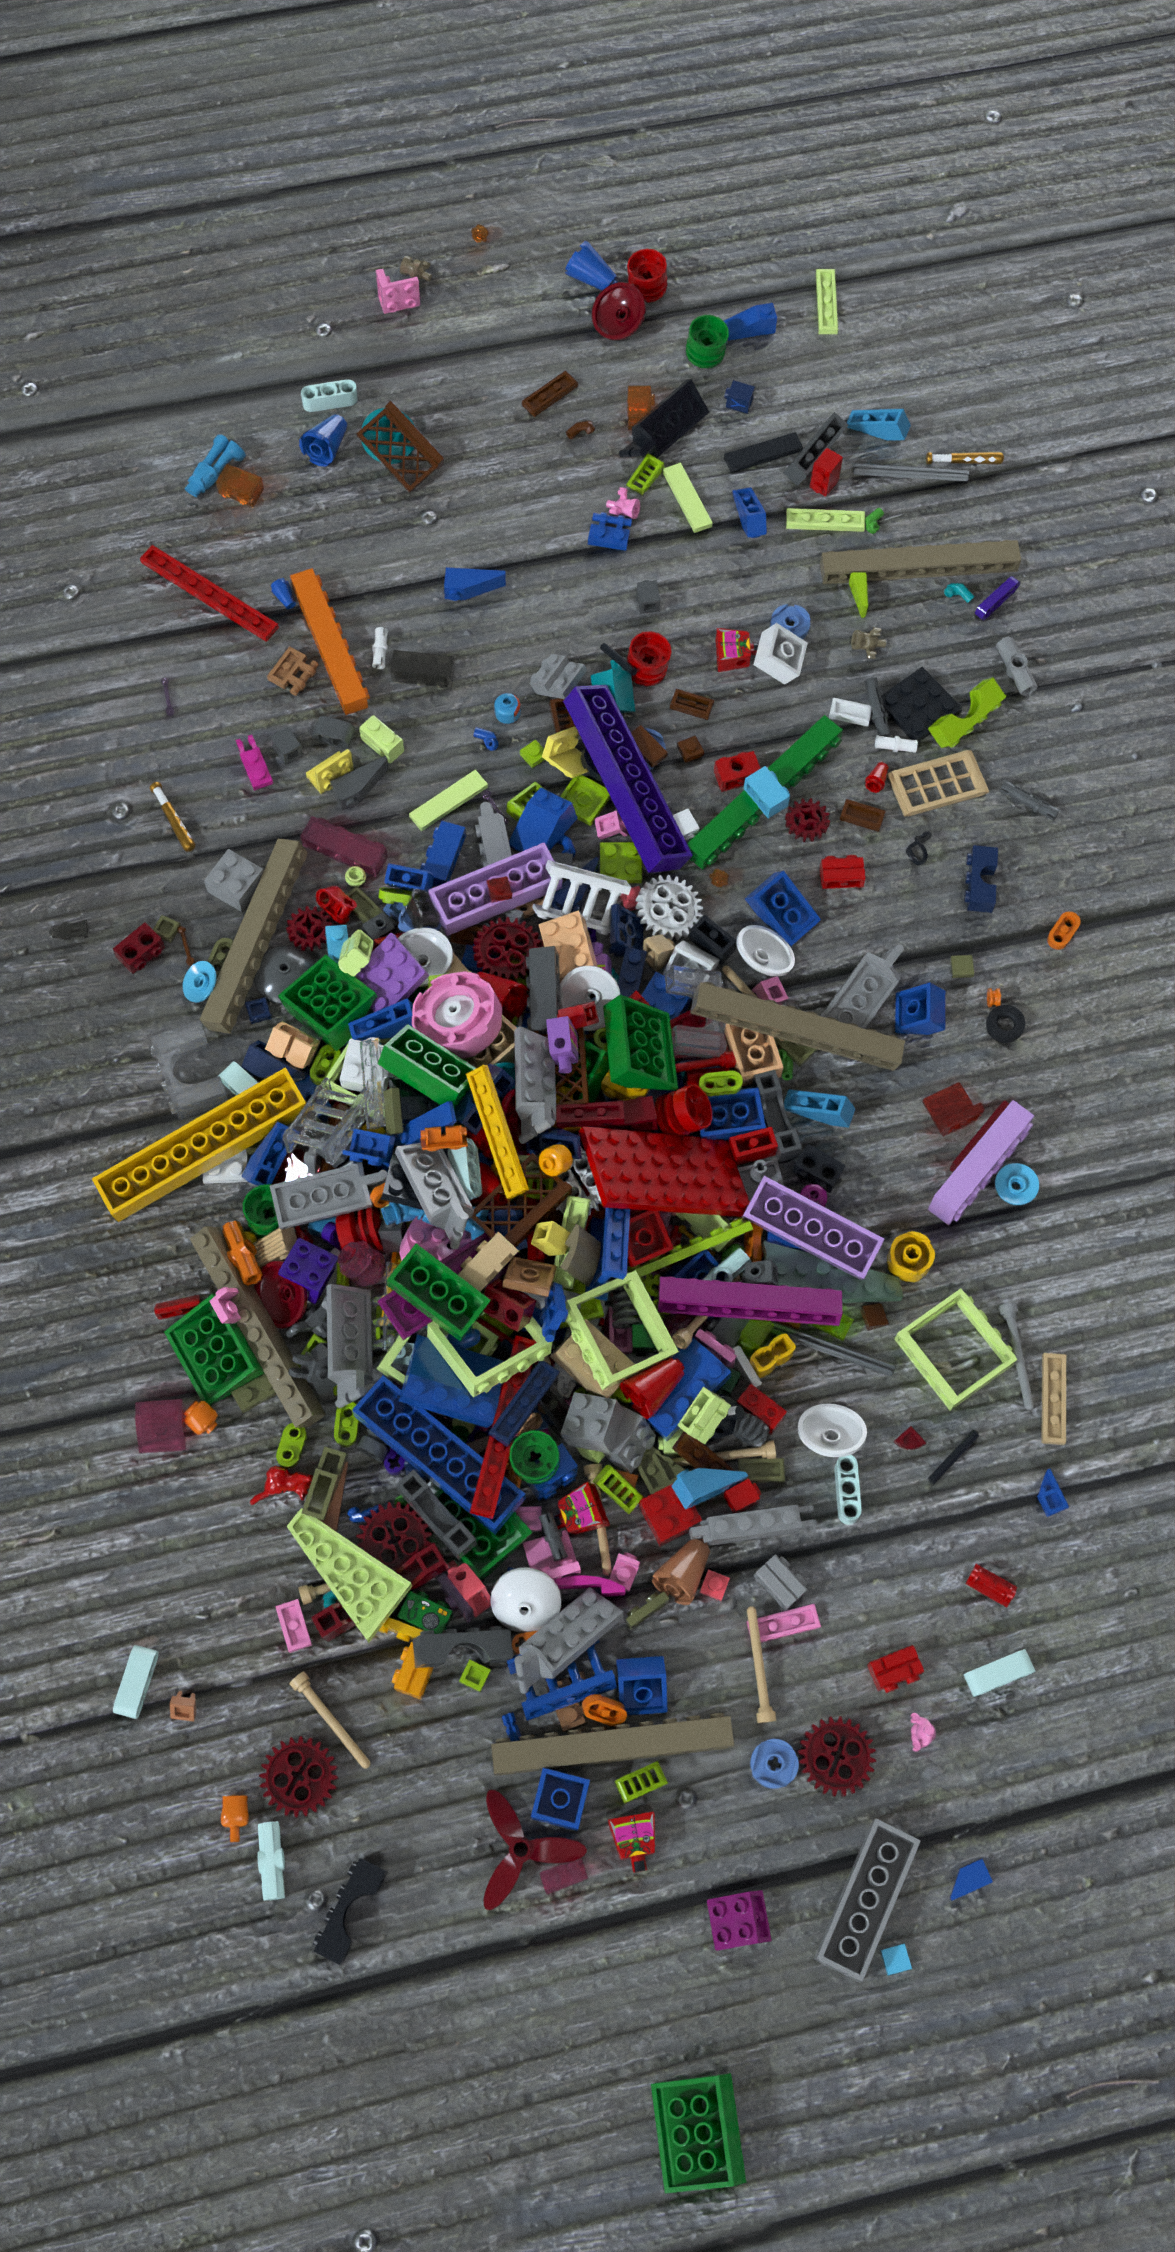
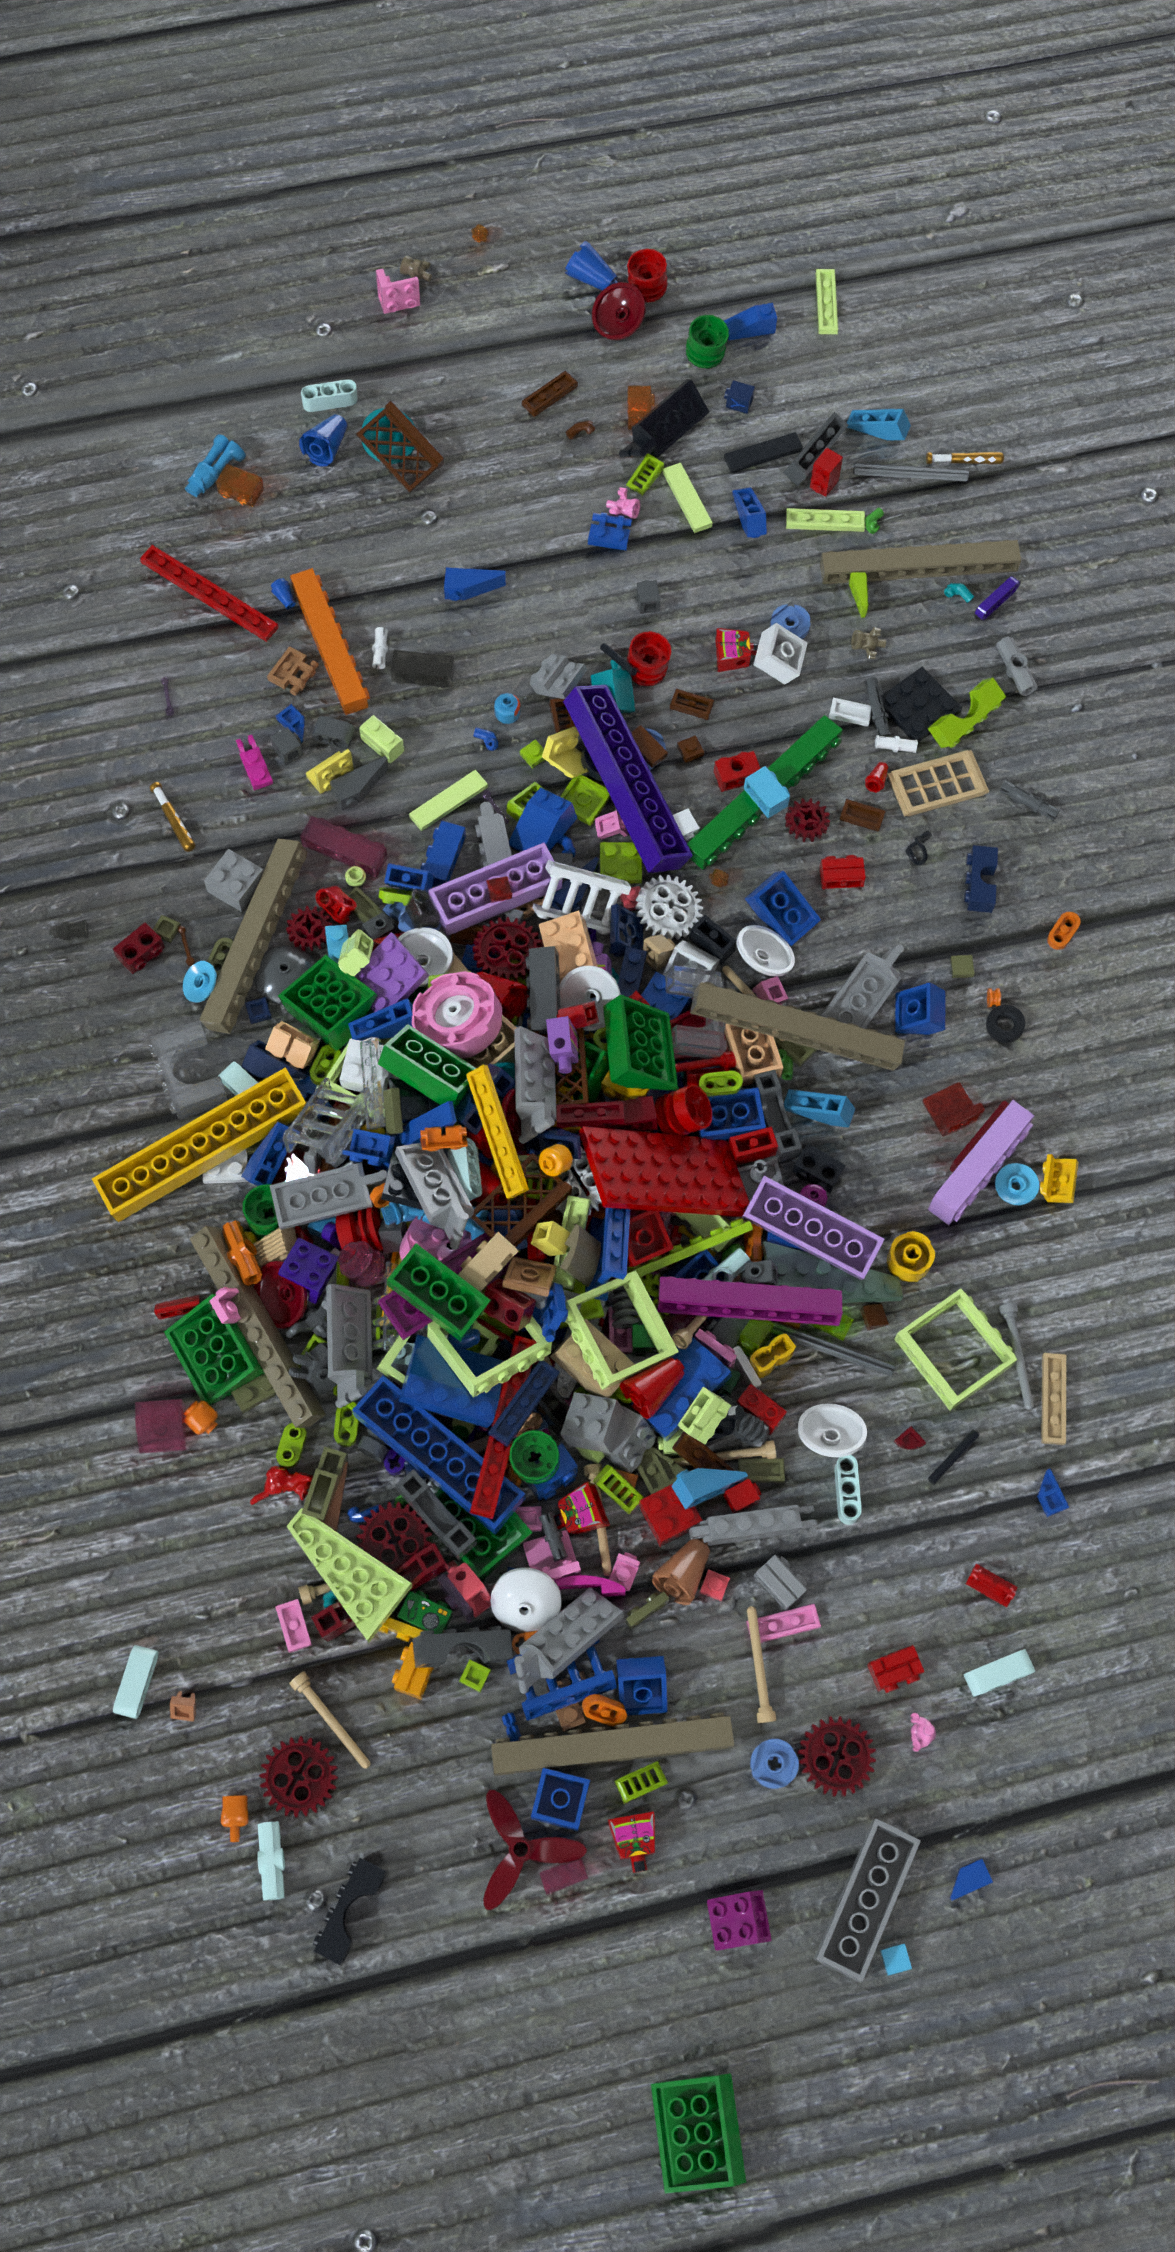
none -> blue tile [276,704,305,744]
none -> yellow bracket [1040,1154,1079,1203]

